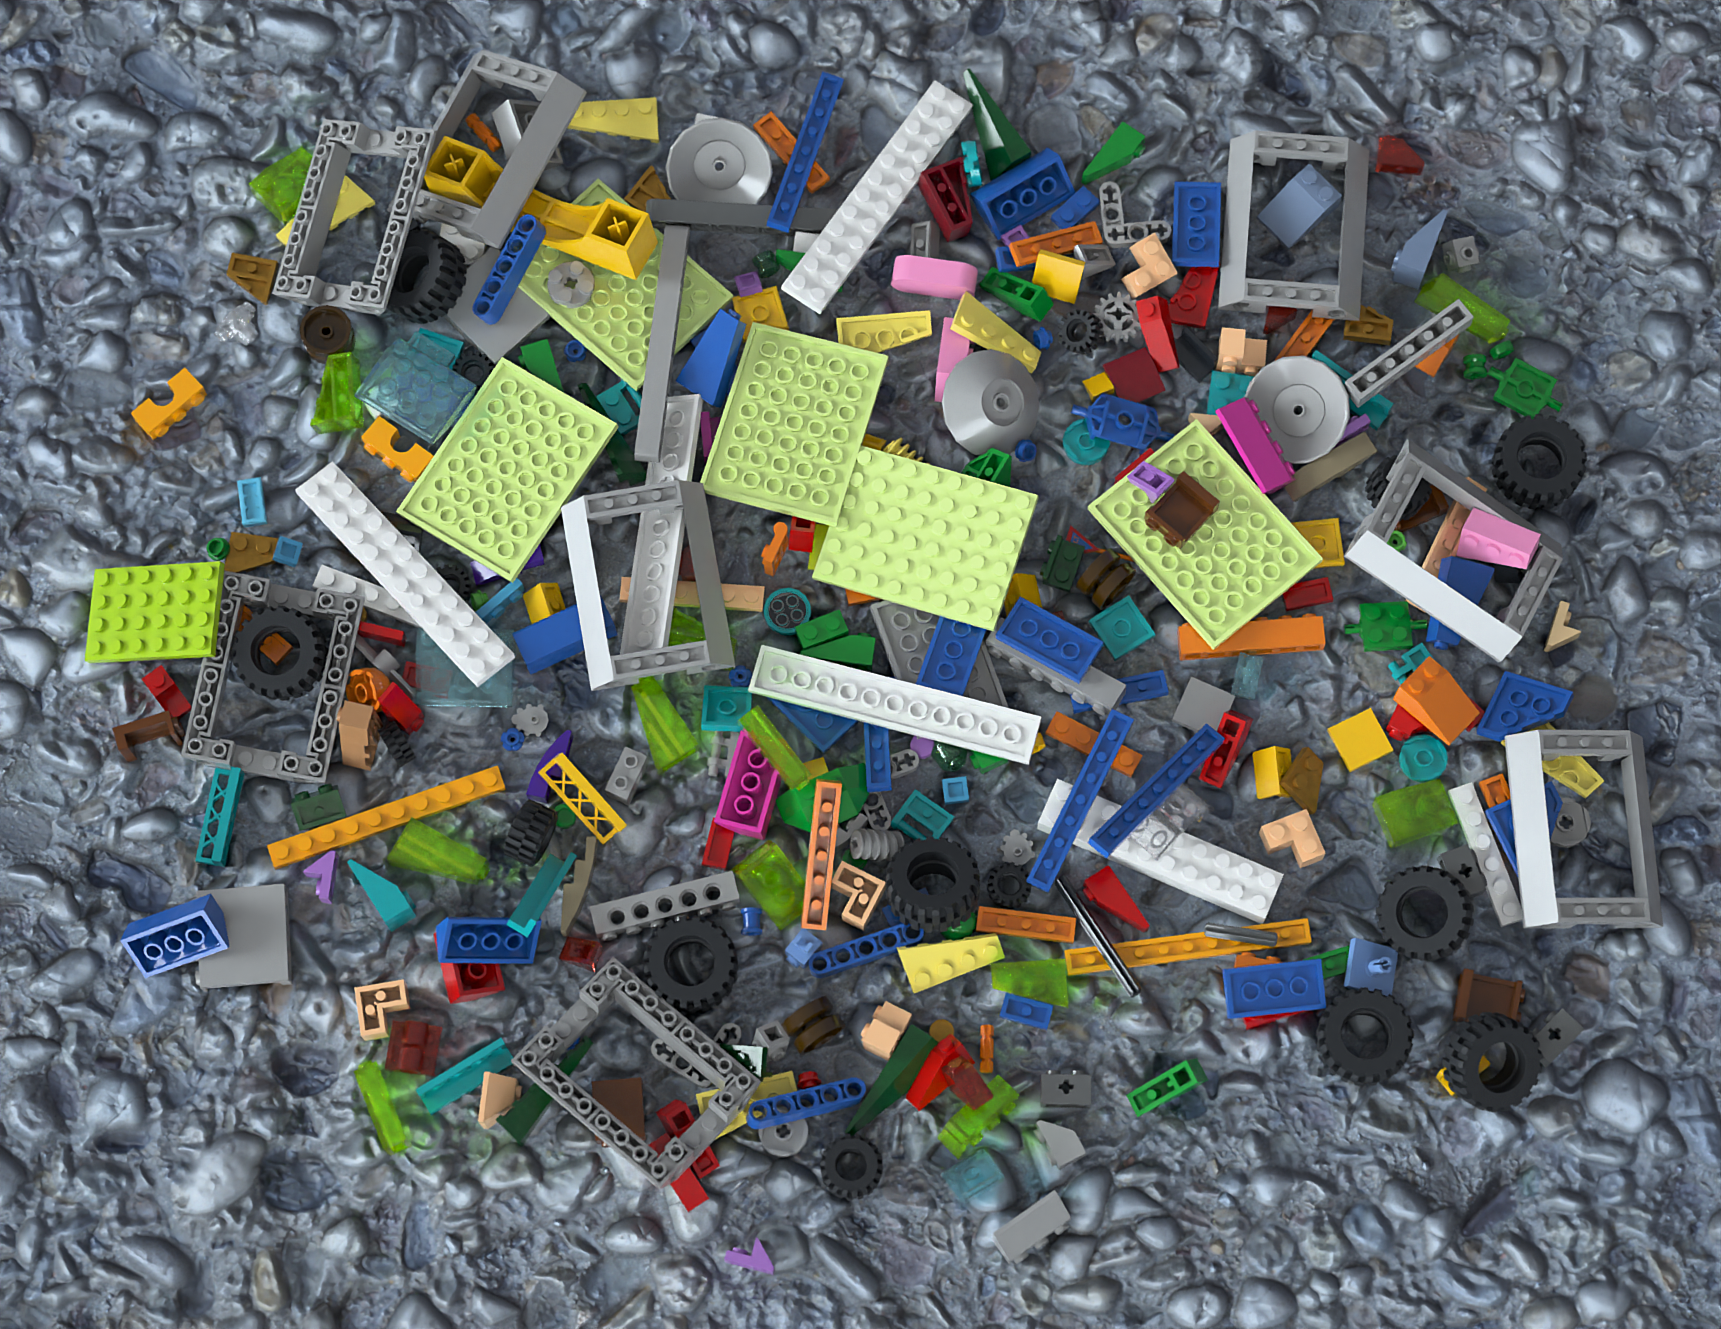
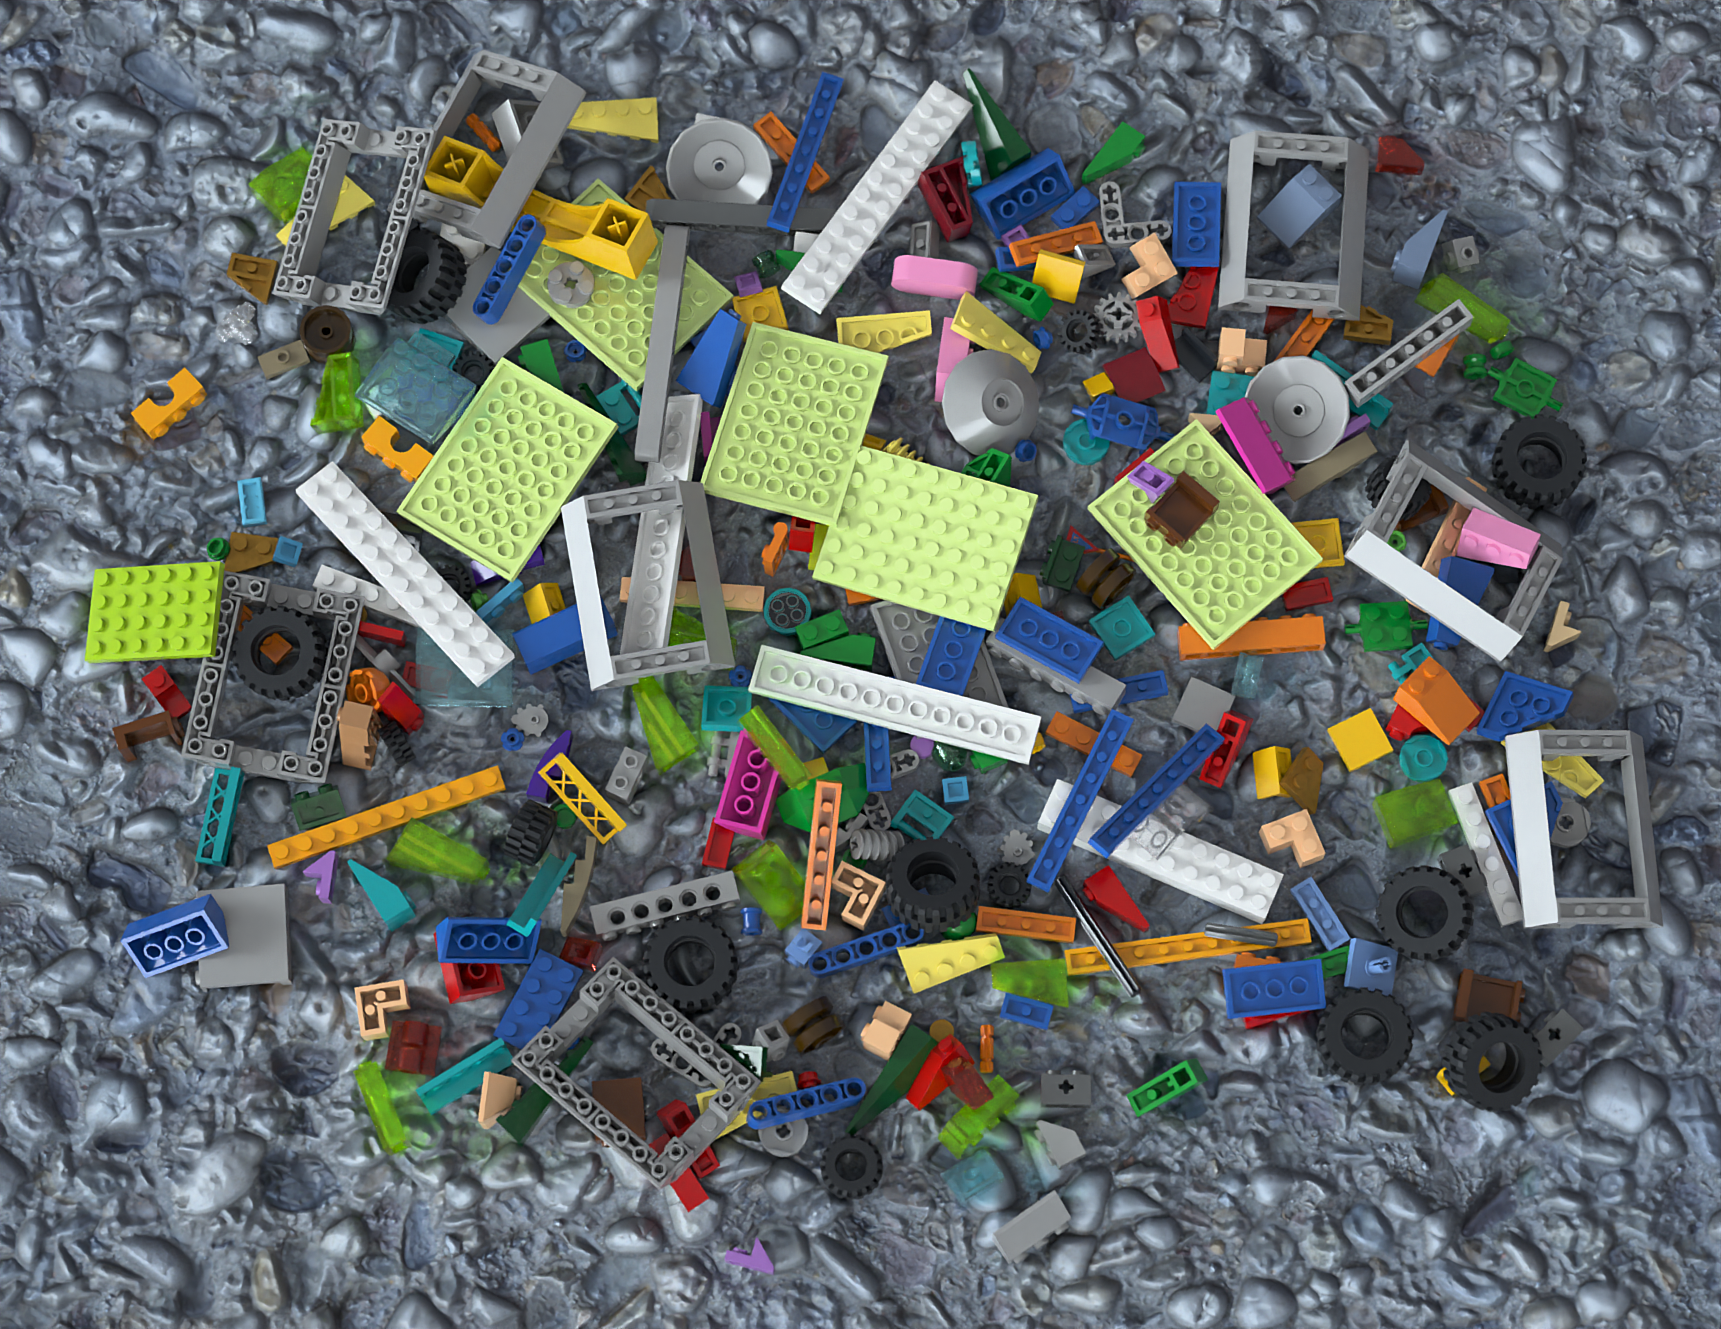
none -> dark tan plate [257,339,310,380]
none -> blue plate [493,949,584,1050]
none -> medium blue plate [1290,877,1351,952]

